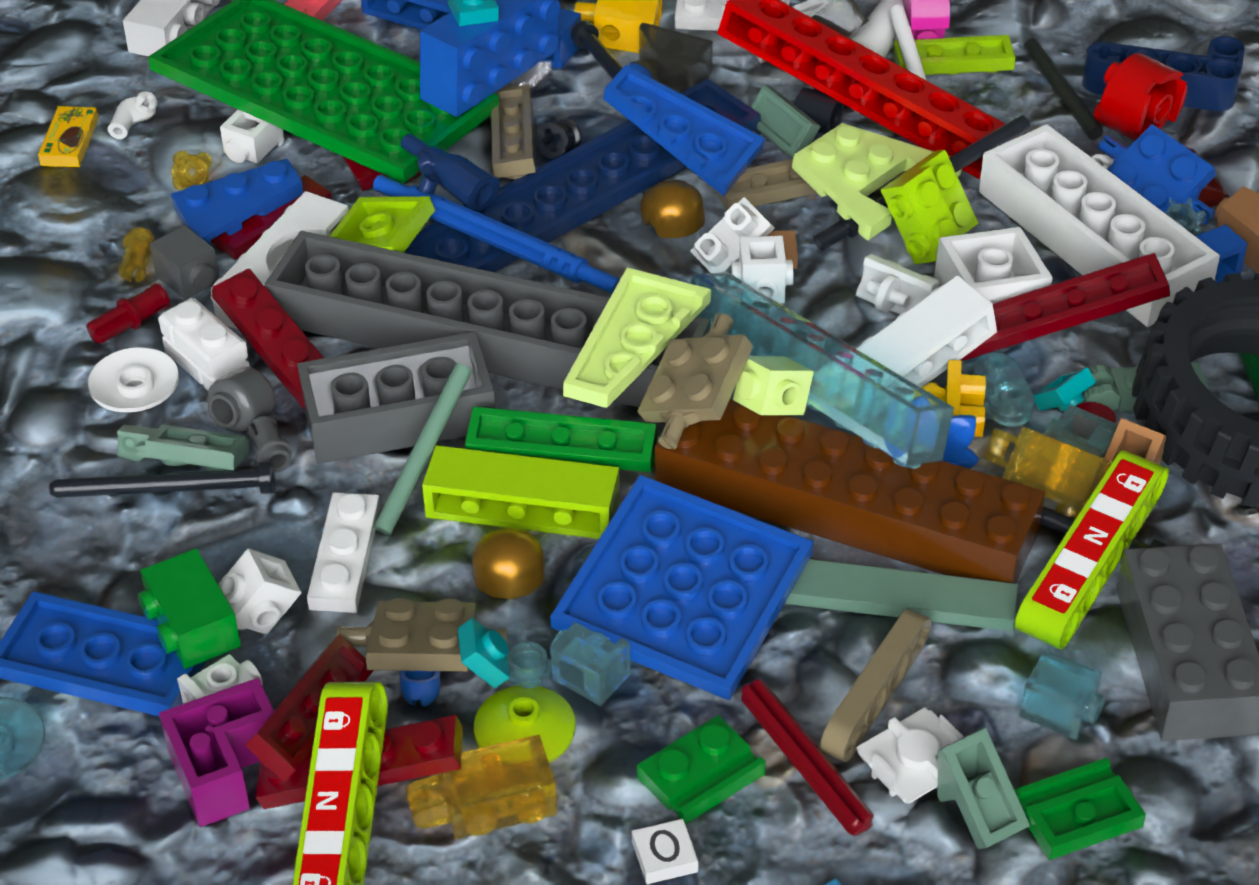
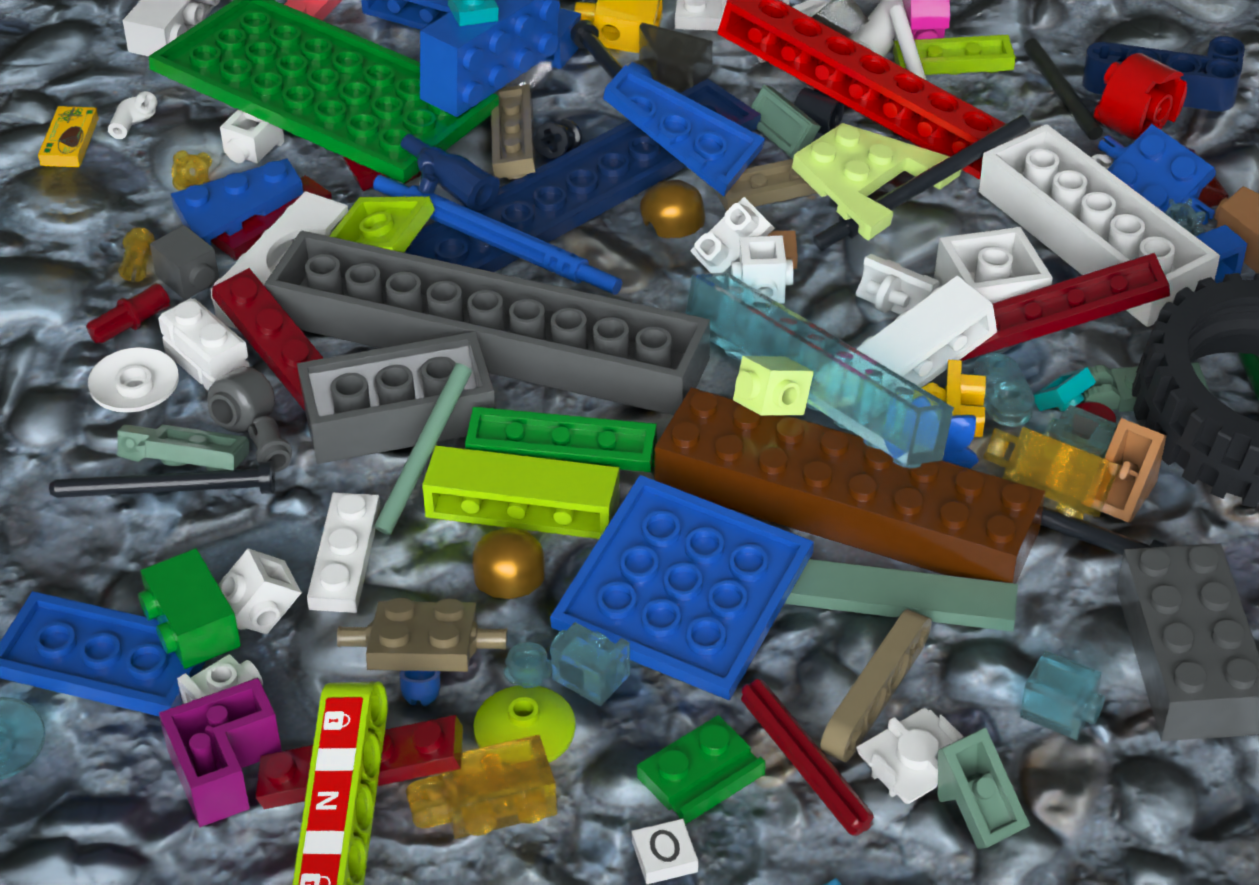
dark red plate [245,634,374,782] -> none
teal plate [458,617,510,688] -> none
yellowish green wing [563,267,711,408] -> none
dark tan plate [637,313,753,449] -> none
lime plate [881,149,979,264] -> none
green plate [1014,758,1146,860] -> none
beam [1015,450,1169,650] -> none

